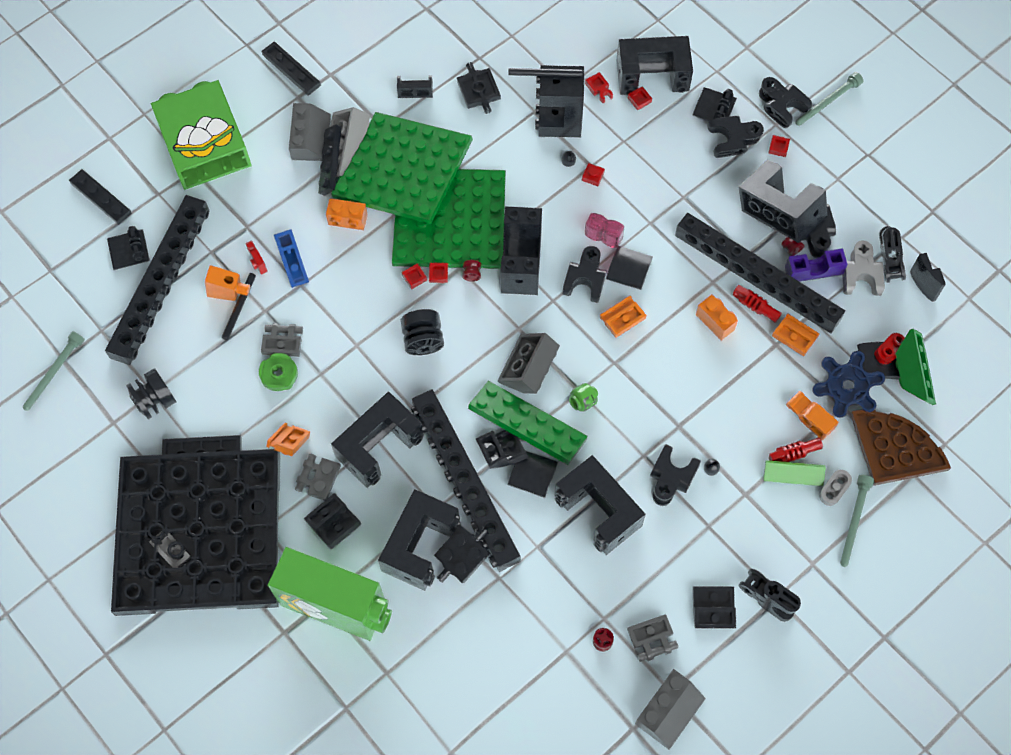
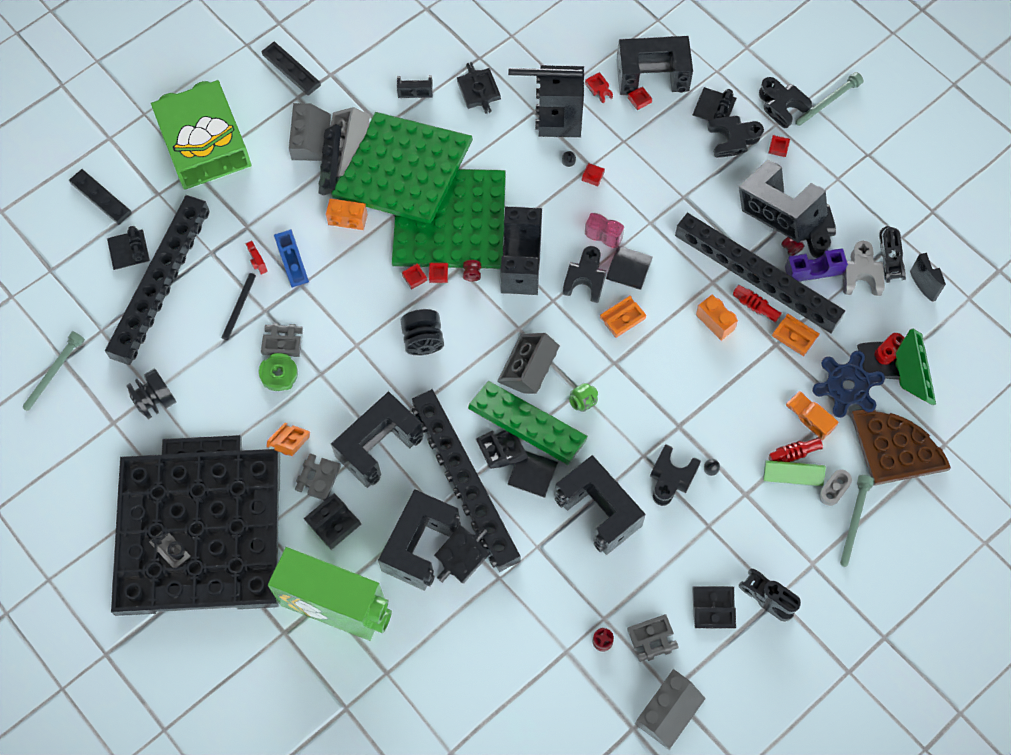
orange torso [205,265,250,301] -> none

